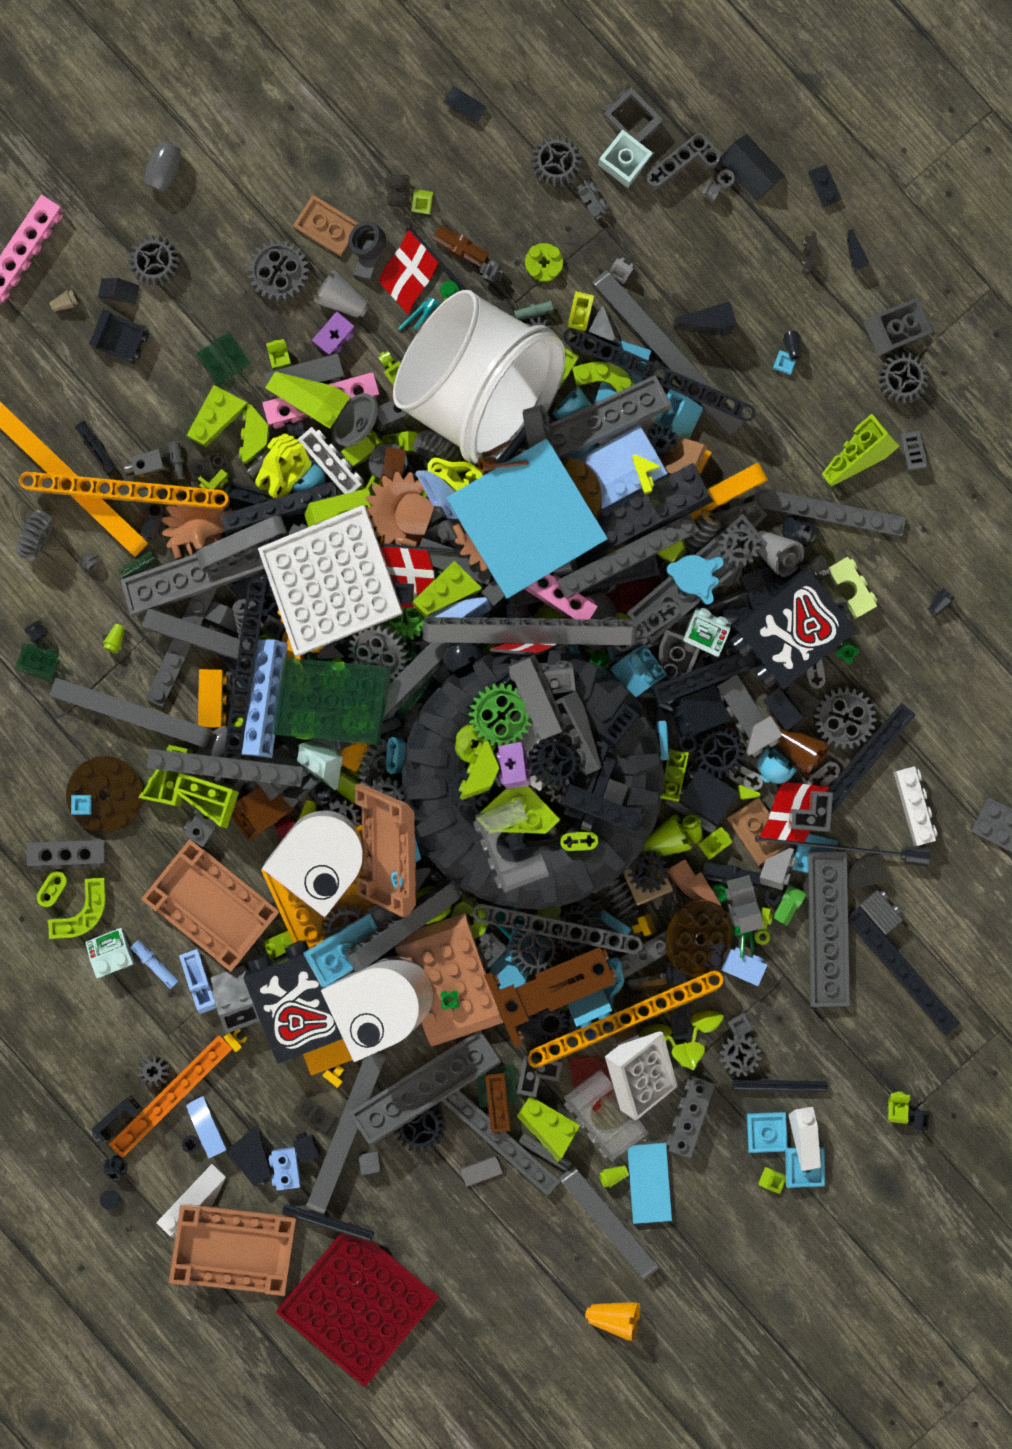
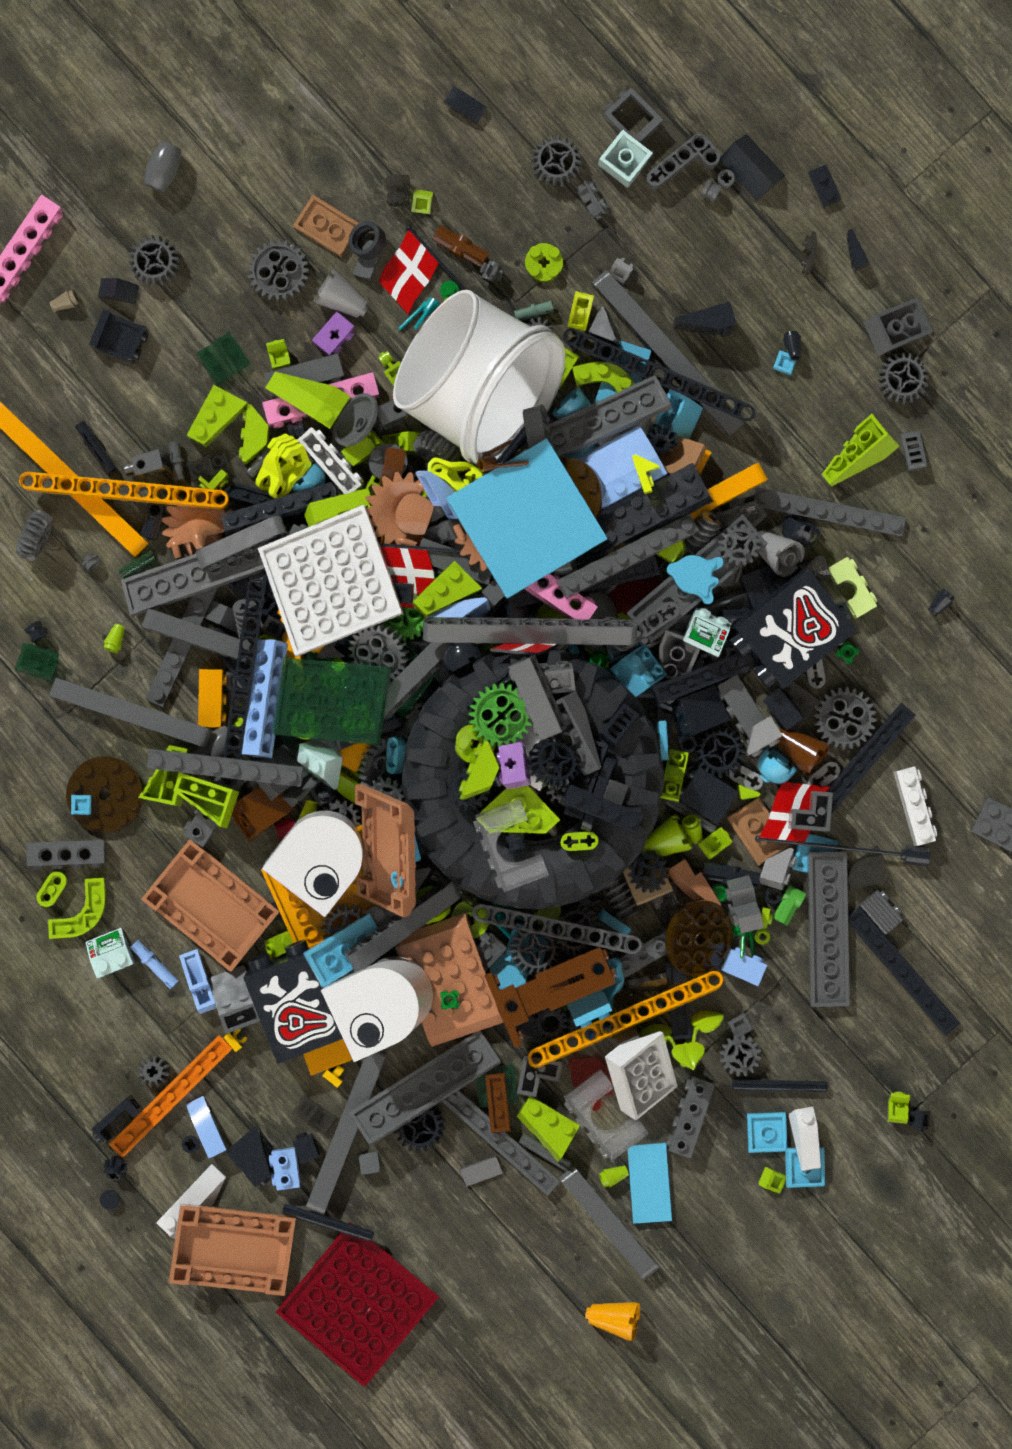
yellow tile [632,913,656,937] -> none

